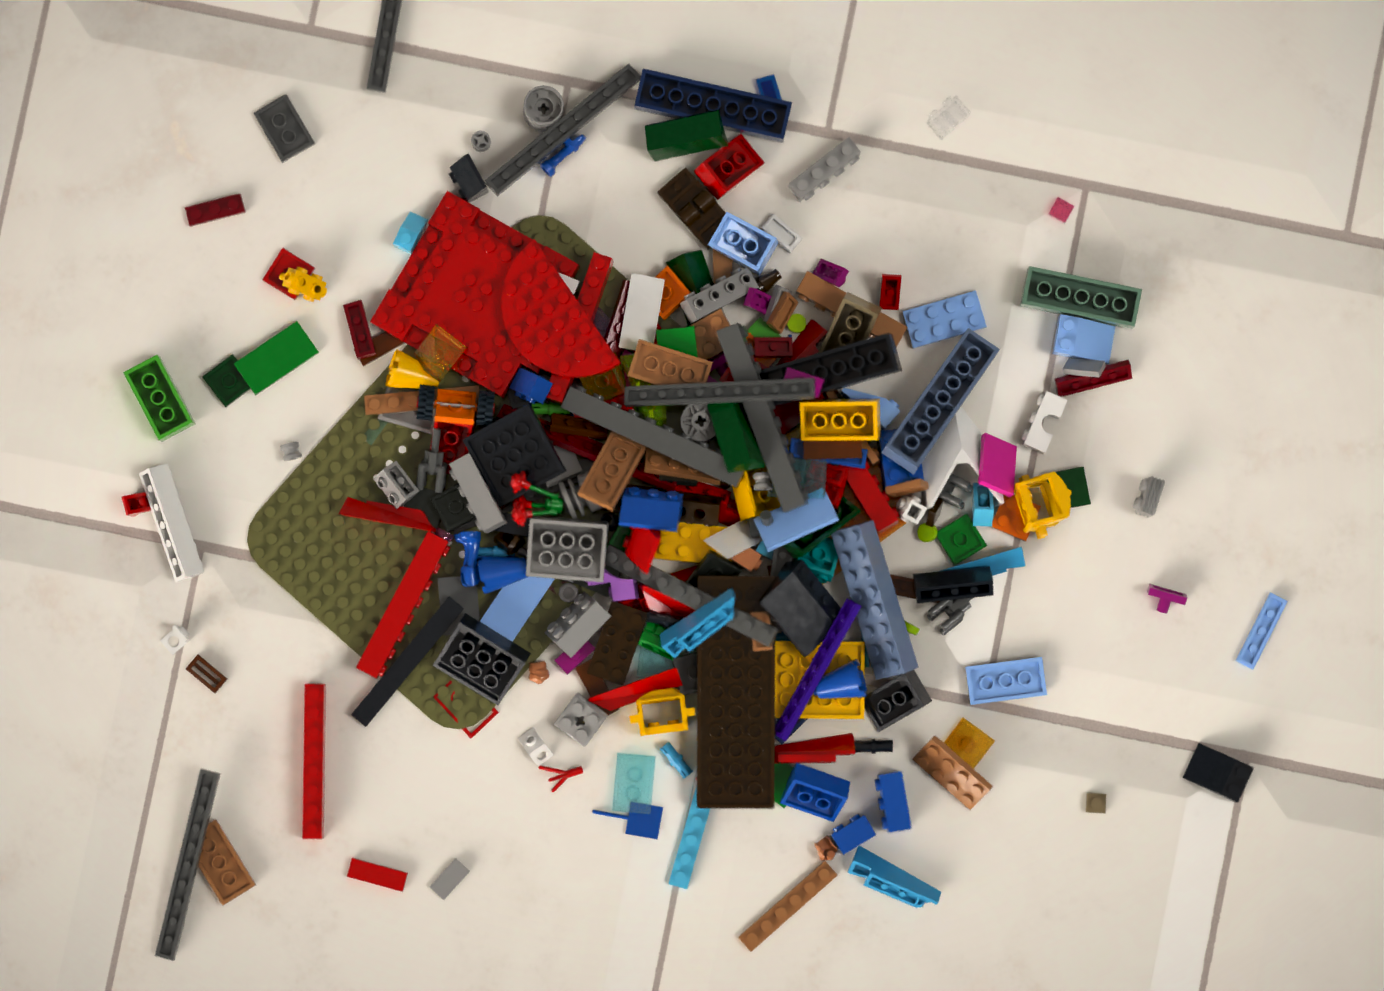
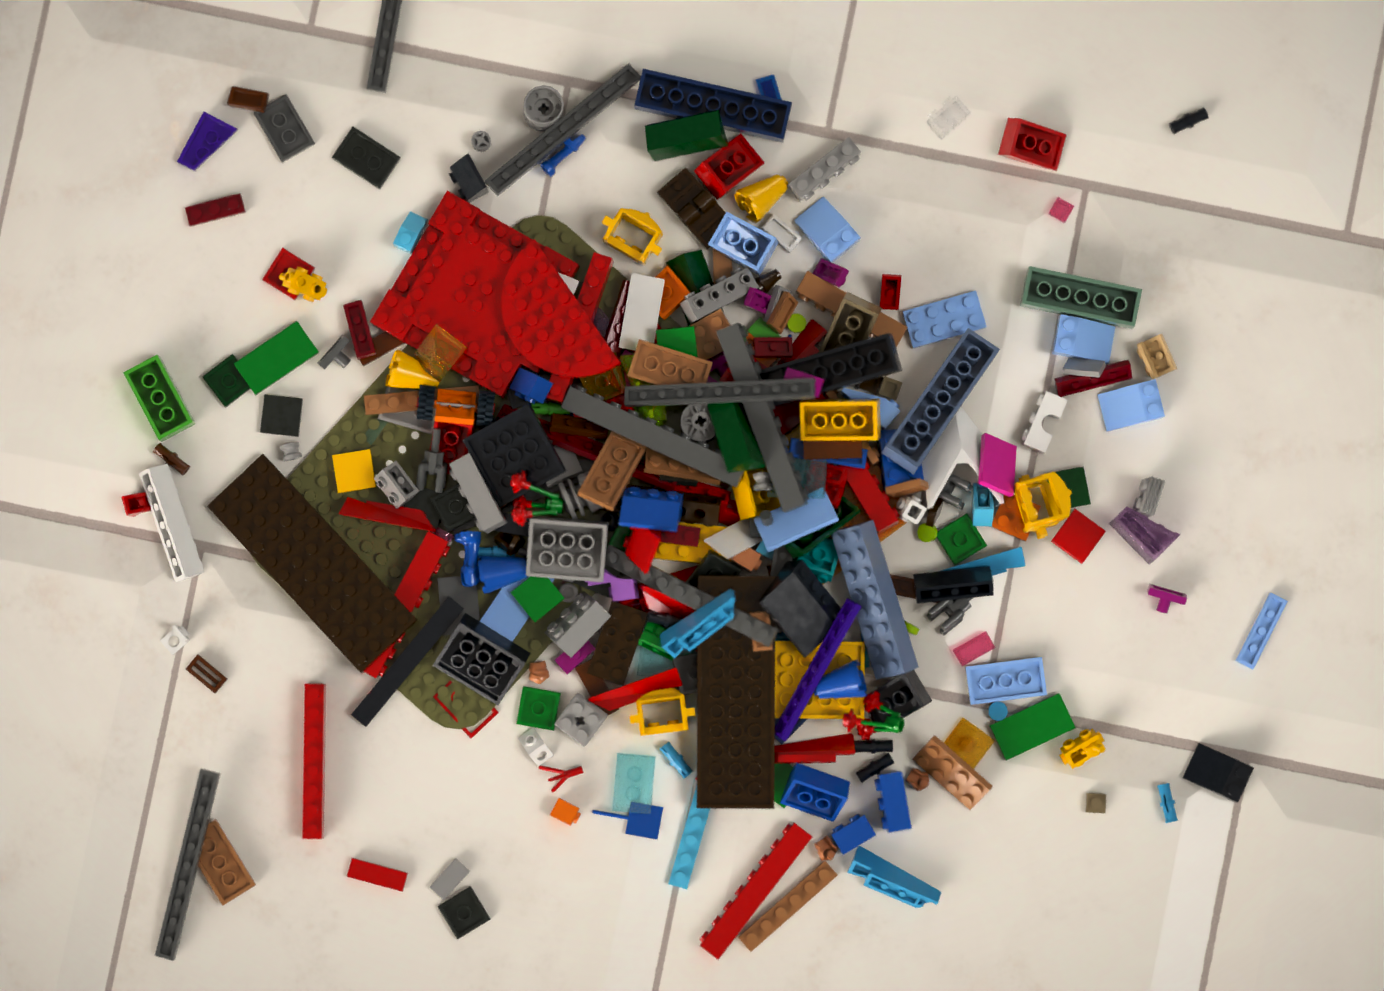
none -> reddish brown pin [153,443,190,476]
none -> dark purple wing [177,112,238,171]
none -> dark brown plate [207,454,418,673]
none -> reddish brown tile [227,86,269,113]
none -> pearl dark grey tile [260,394,303,437]
none -> dark grey tile [317,335,351,369]
none -> pearl dark grey tile [332,126,401,189]
none -> yellow tile [332,449,376,493]
none -> pearl dark grey tile [438,886,490,940]
none -> green tile [511,576,565,622]
none -> green tile [516,686,561,731]
none -> orange brick [550,798,581,826]
none -> yellow animal [602,208,663,266]
none -> dark red plate [660,525,700,547]
none -> red brick [699,823,812,960]
none -> yellow cone [734,174,788,223]
none -> light blue slope [794,196,861,263]
none -> plant [842,691,905,740]
none -> dark brown tile [854,377,884,396]
none -> black pin [855,753,894,783]
none -> dark tan plate [878,376,903,401]
none -> nougat arm [905,767,929,791]
none -> clear pink tile [953,631,996,667]
none -> dark azure tile [988,702,1008,721]
none -> green tile [990,693,1076,760]
none -> red slope [998,118,1067,171]
none -> red slope [1051,509,1106,564]
none -> yellow brick [1059,729,1105,769]
none -> light blue slope [1097,379,1165,432]
none -> clear purple wedge [1109,507,1180,564]
none -> tan bracket [1137,334,1177,379]
none -> dark azure pin [1157,783,1178,823]
none -> black pin [1169,107,1209,134]

